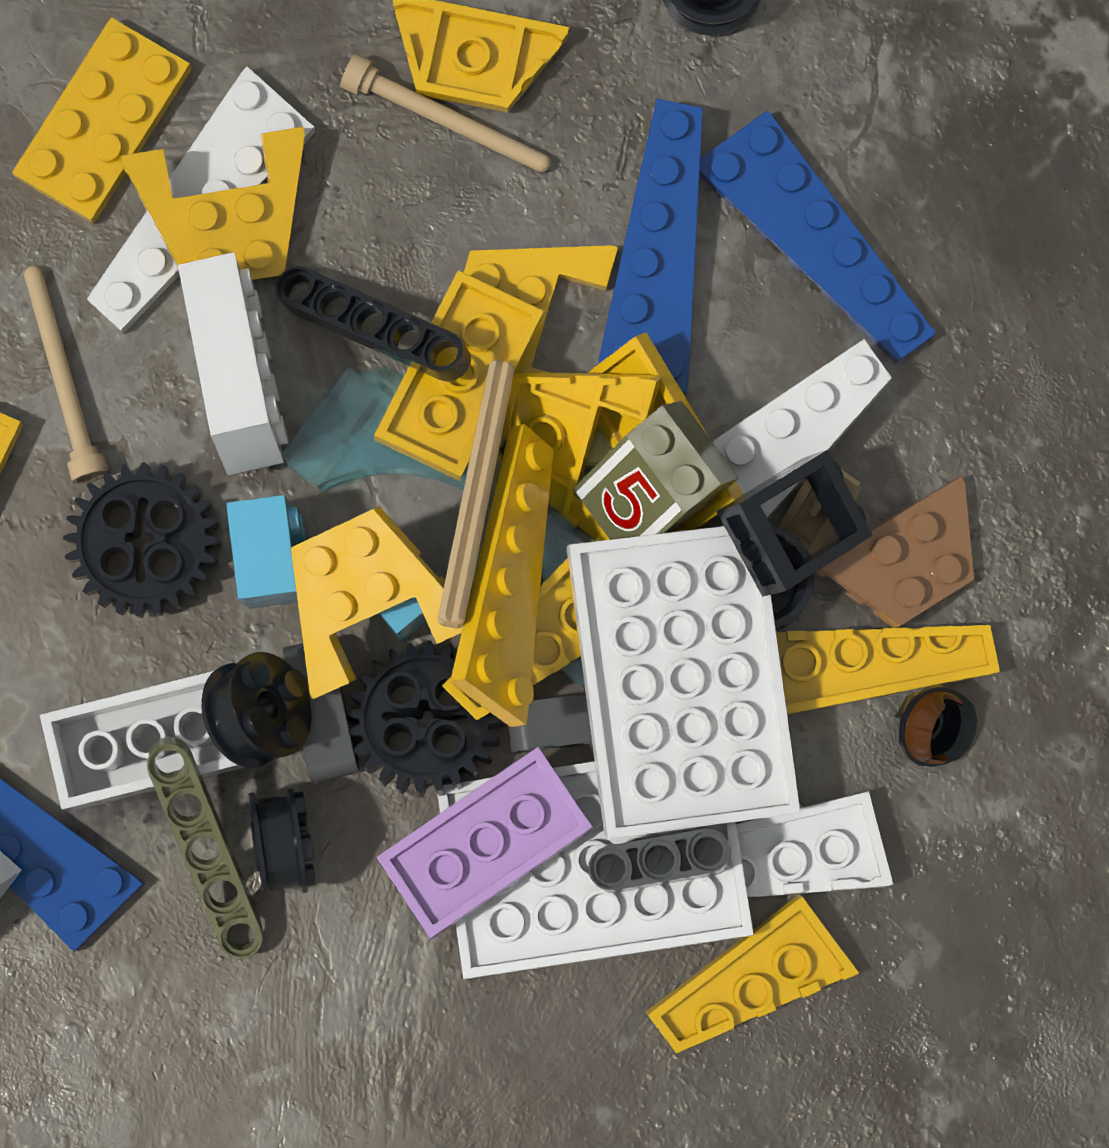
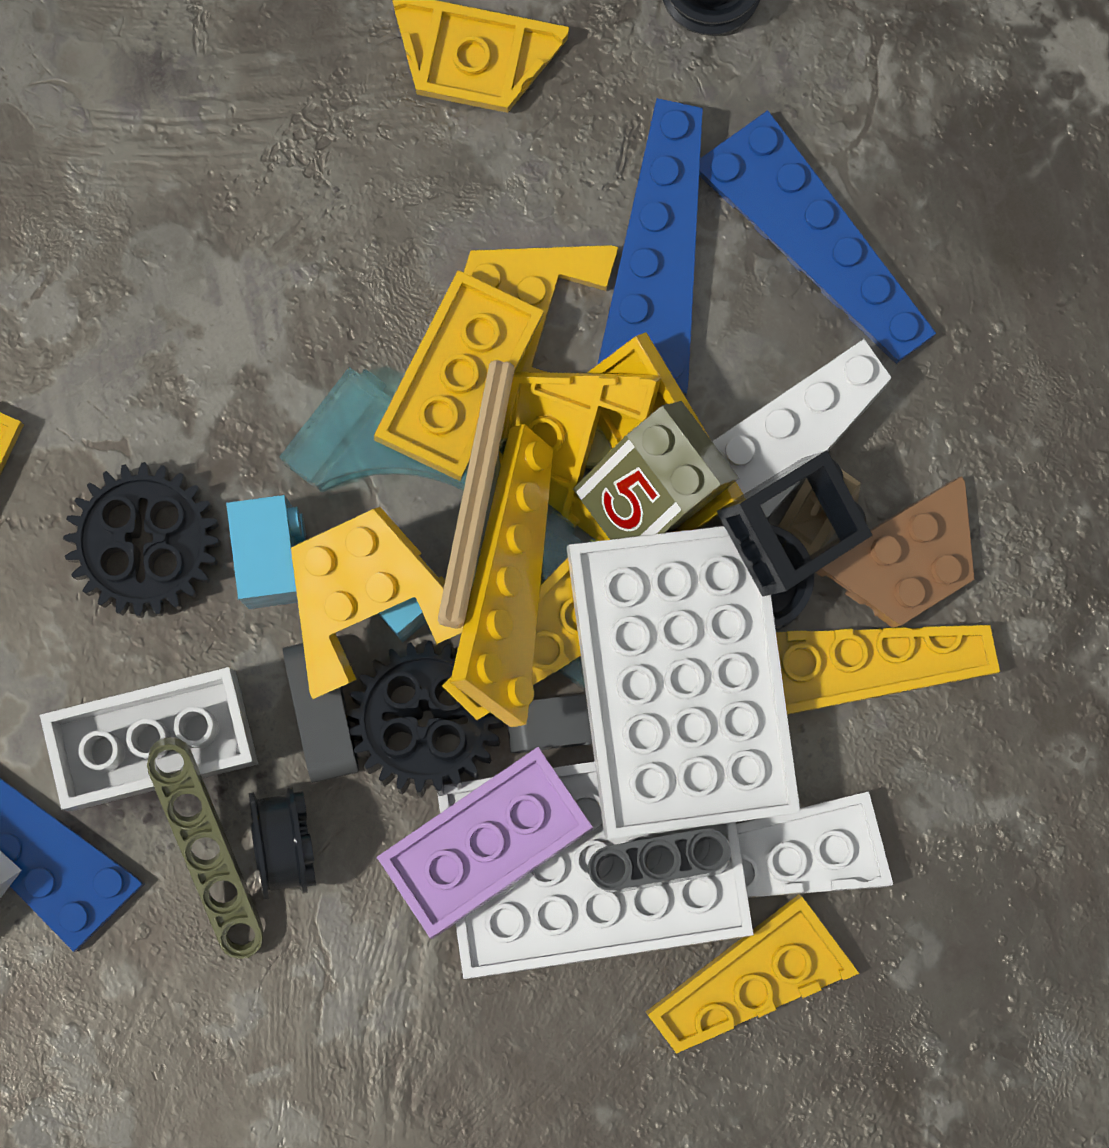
yellow plate [12,17,192,224] -> none
tan piece [24,265,109,484] -> none
white wing [87,67,316,334] -> none
yellow wing [119,127,305,280] -> none
white brick [178,252,289,475] -> none
black wheel [201,652,312,768] -> none
black beam [275,266,471,382] -> none
tan piece [340,53,551,172] -> none
black piece [894,685,977,767] -> none

